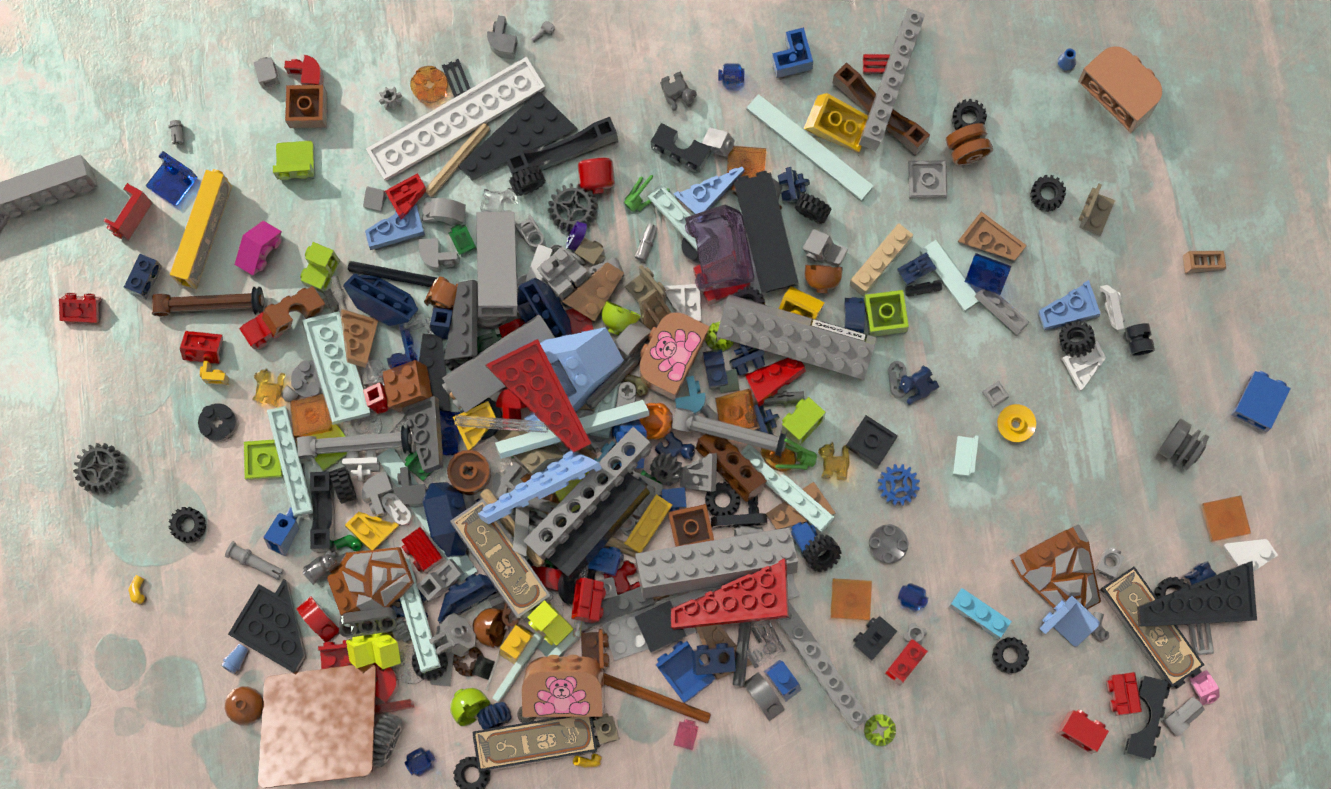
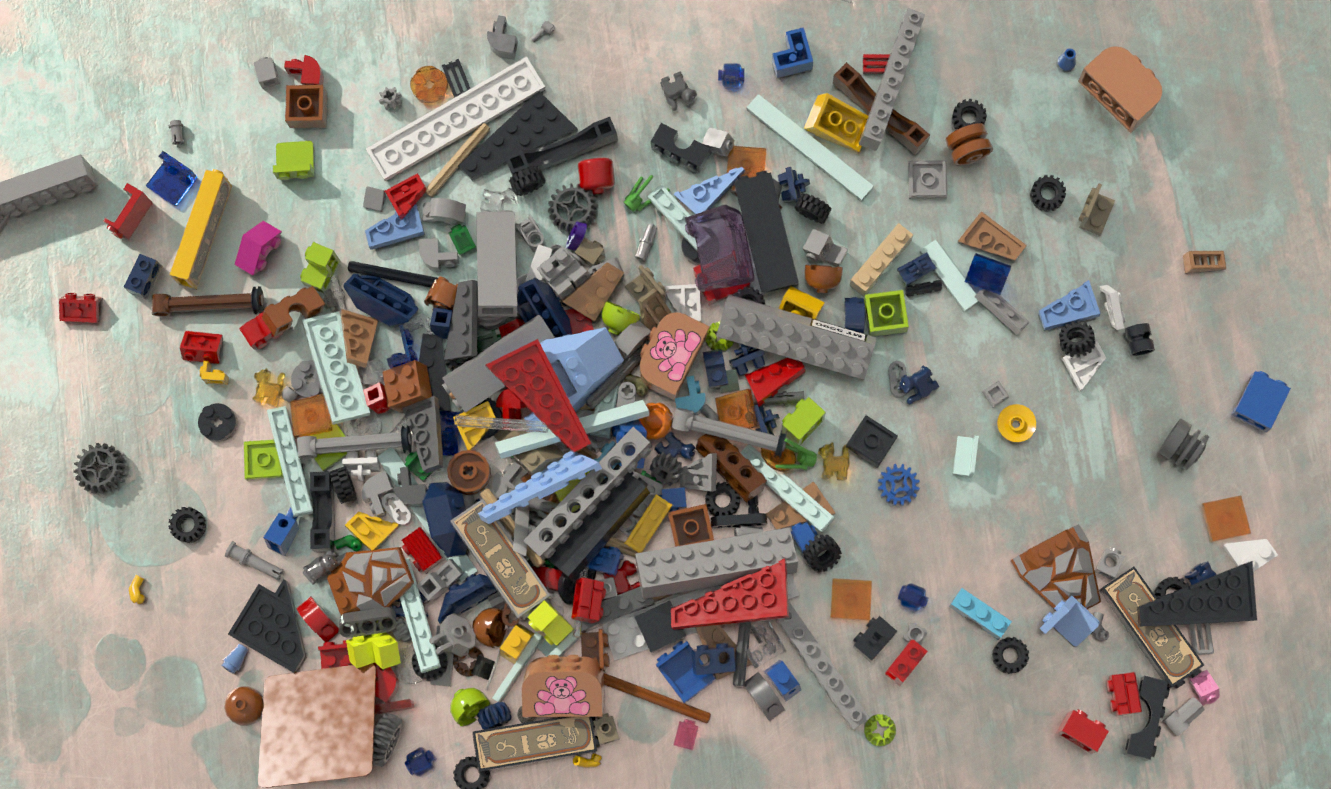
flat silver dish [869,524,909,563] -> none

